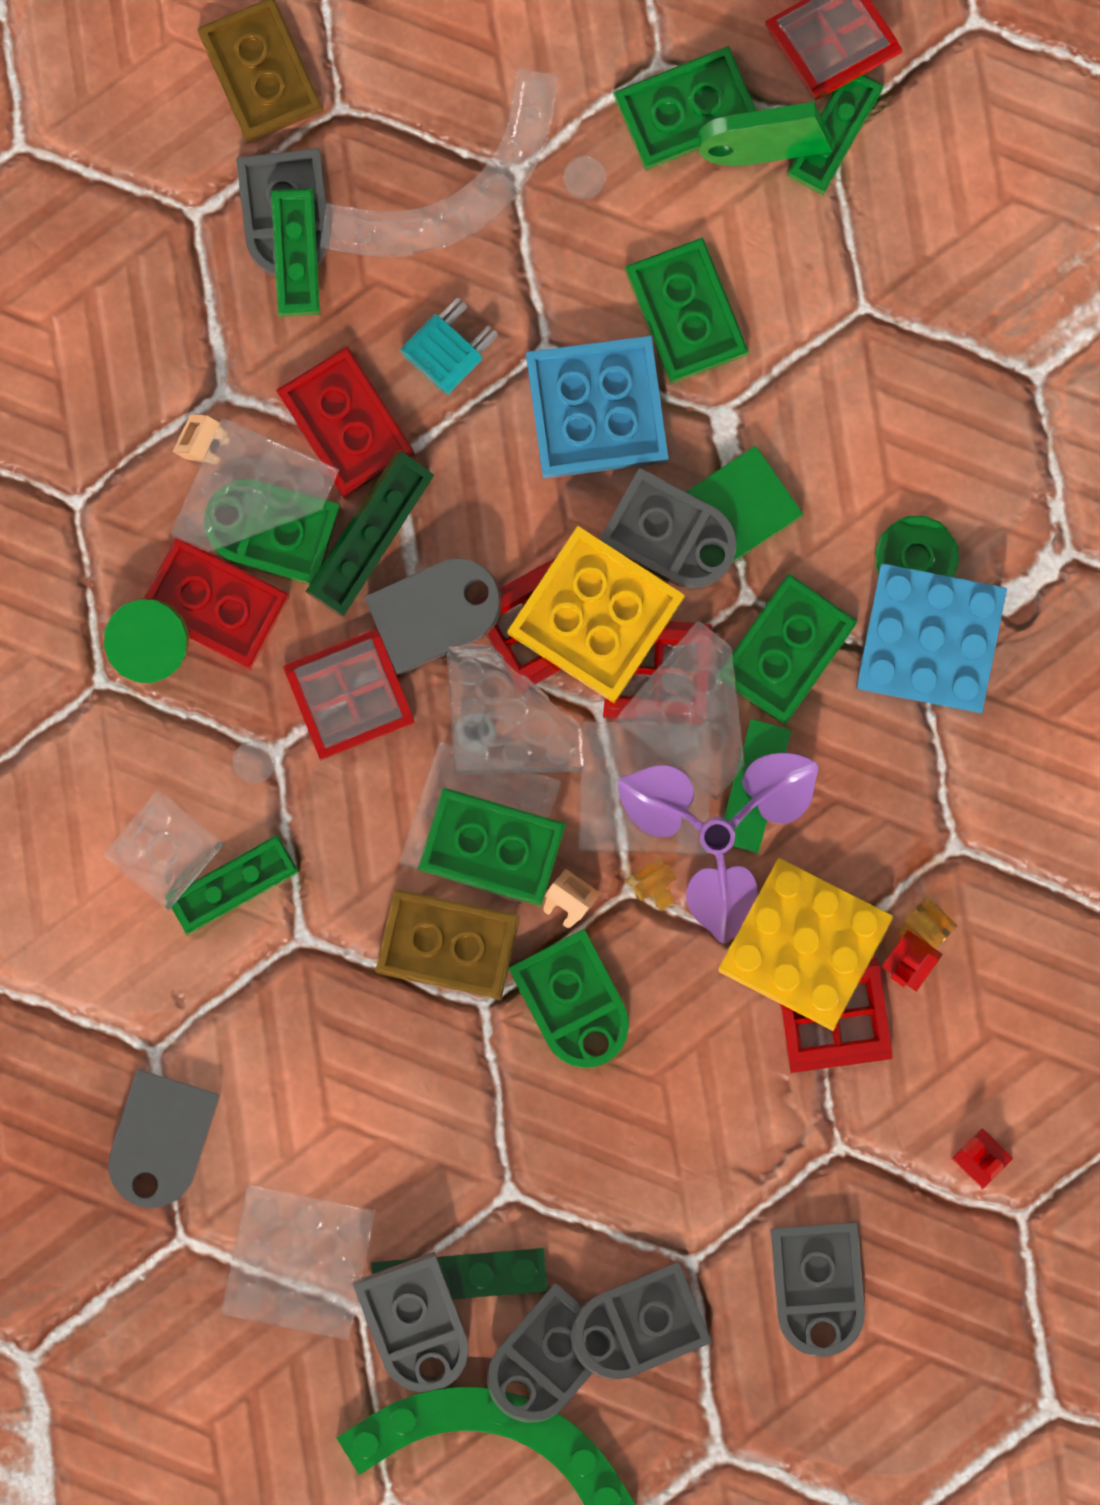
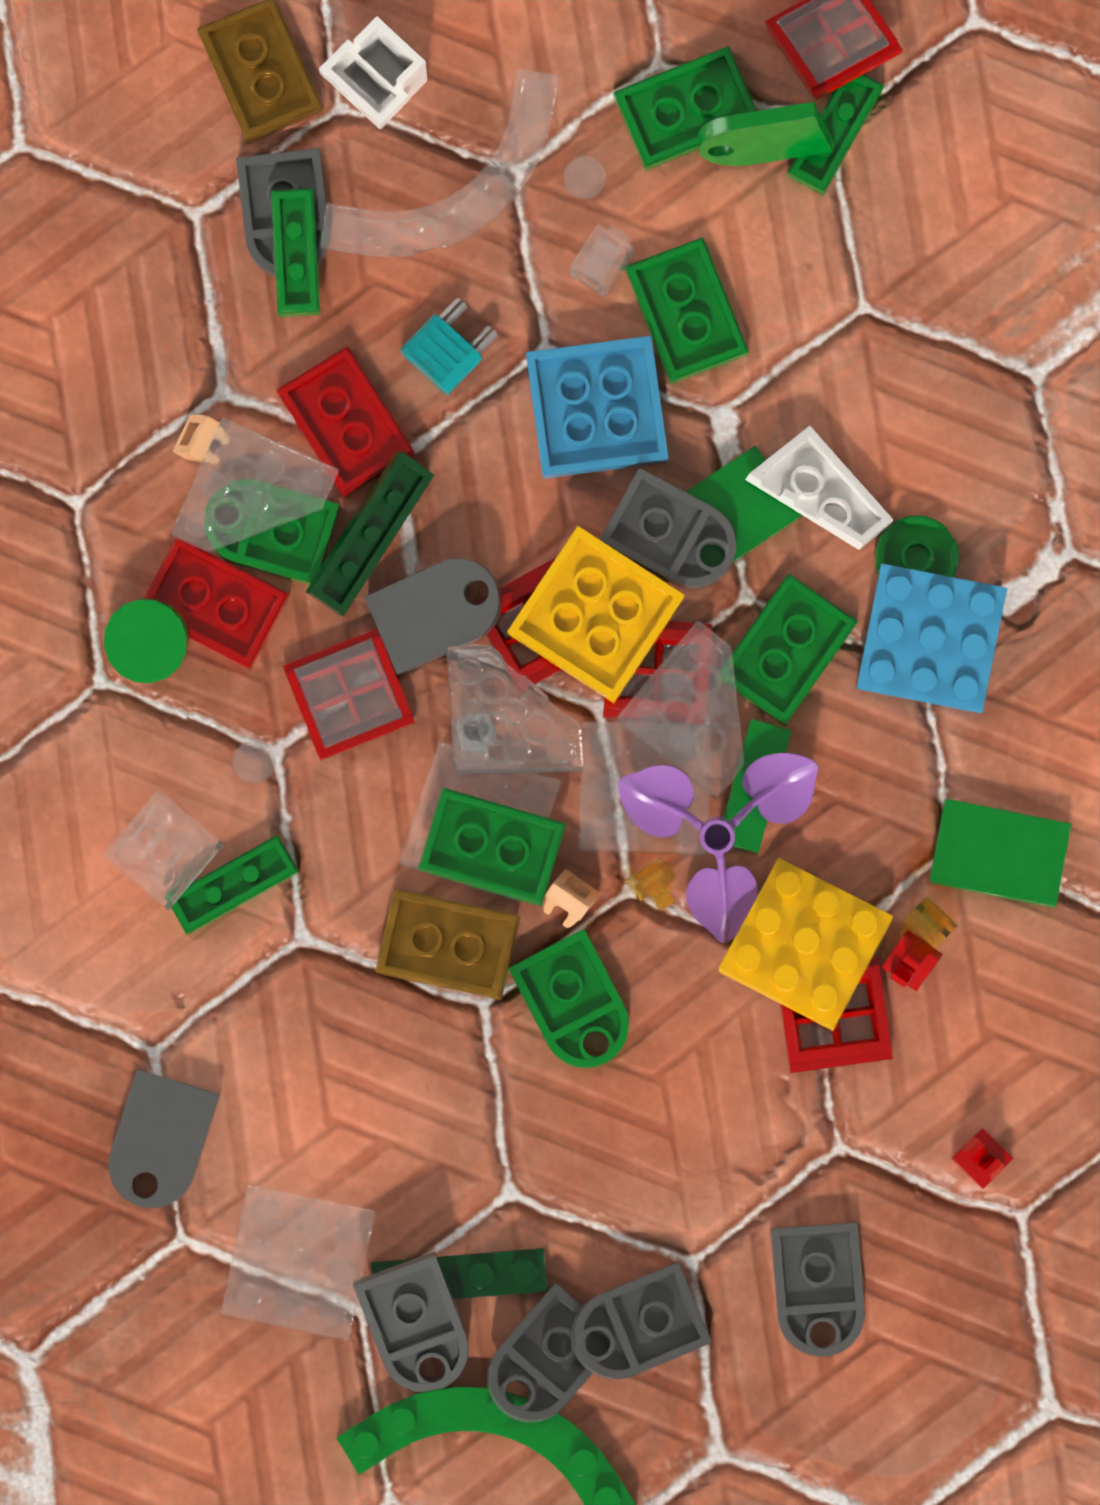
none -> white plate [319,16,427,129]
none -> clear brick [570,224,634,298]
none -> white wing [745,426,893,550]
none -> green tile [928,799,1072,908]

